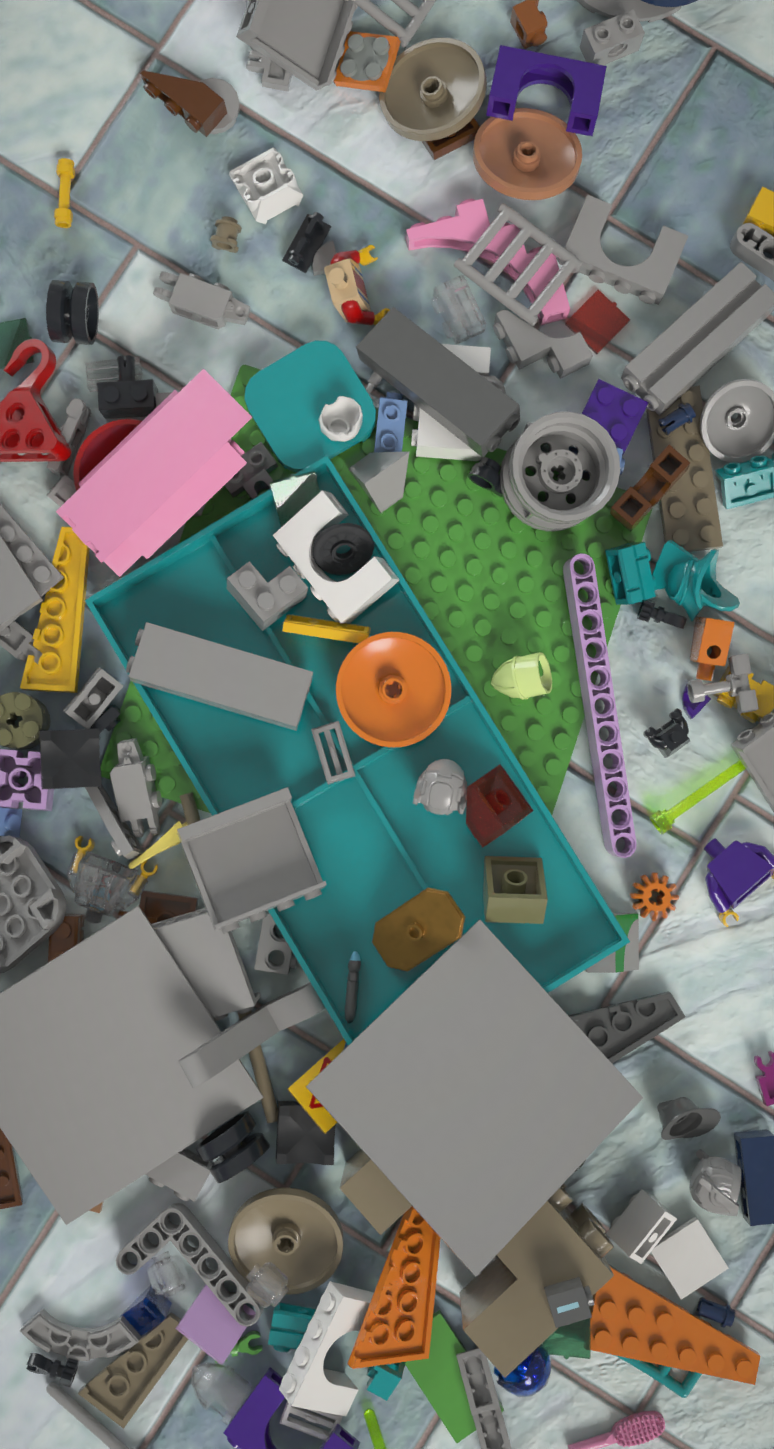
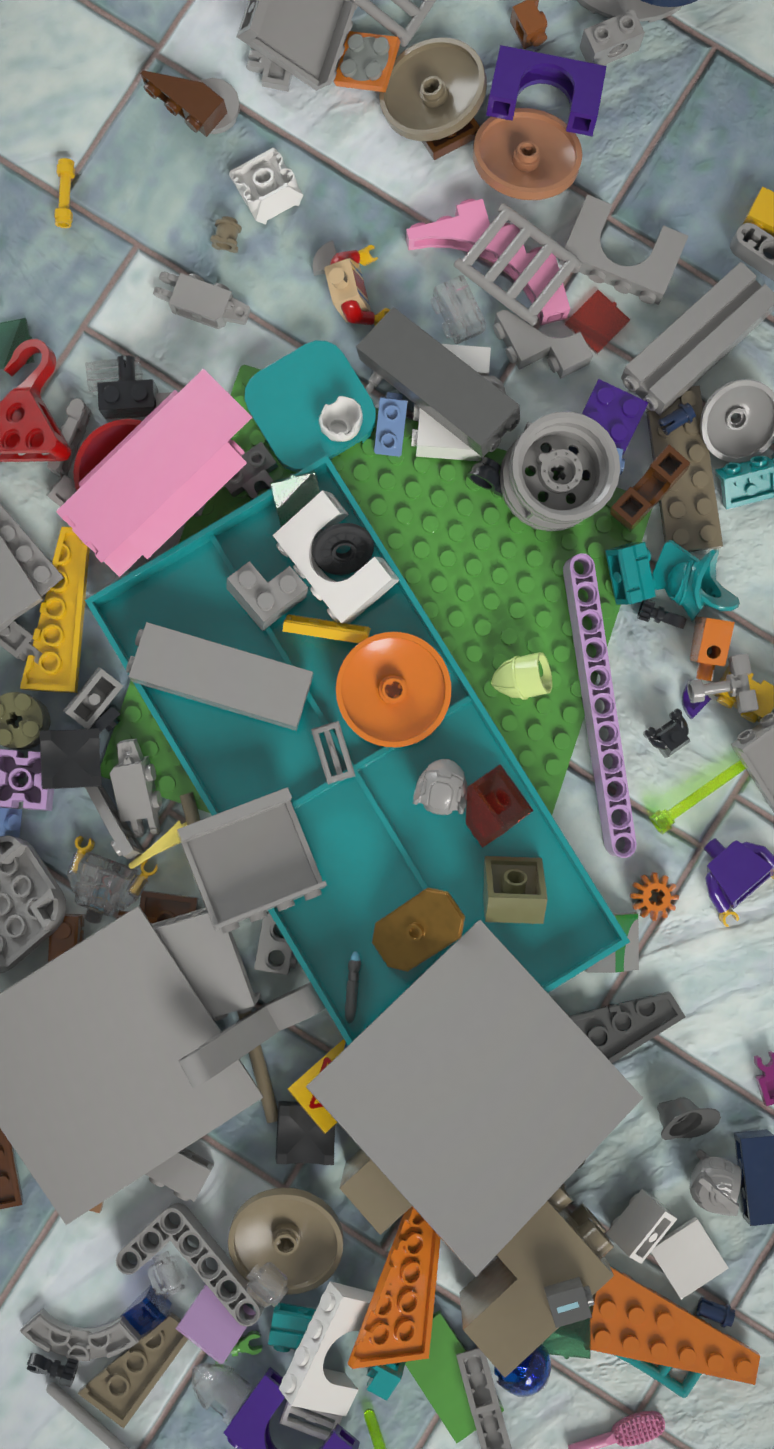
black wheel [46,280,99,345] -> none
black wheel [195,1111,270,1183] -> none
black hinge [282,212,331,273] -> none
light grey slope [348,451,410,514] -> none

